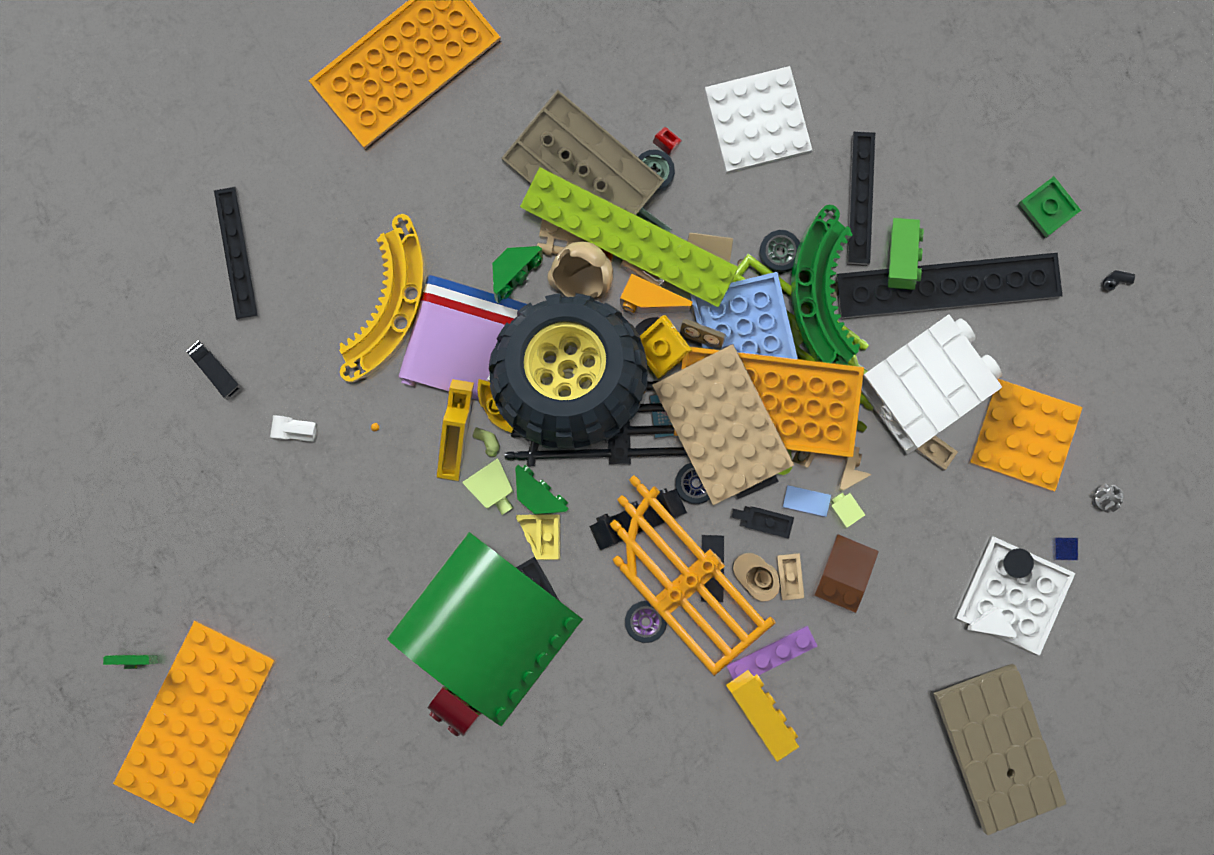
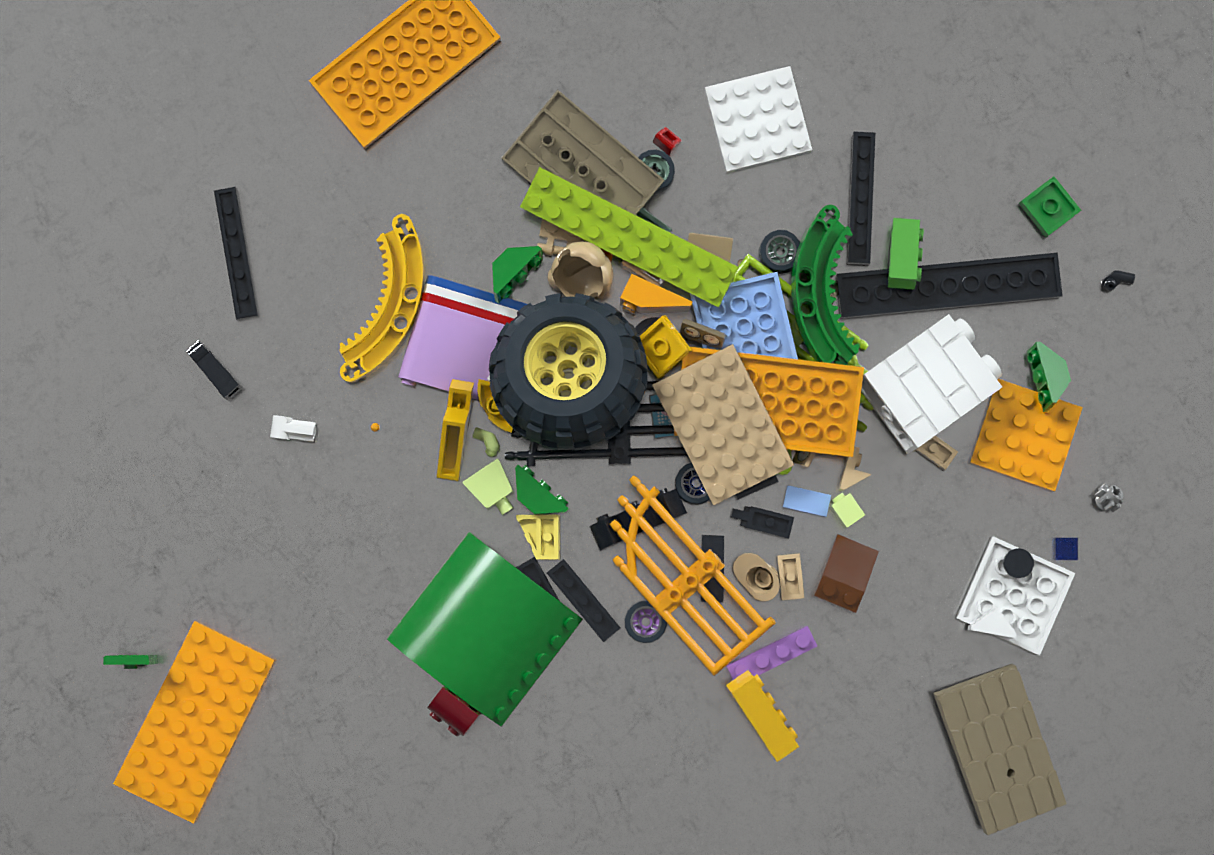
none -> black plate [547,559,620,642]
none -> slope [1027,342,1071,412]

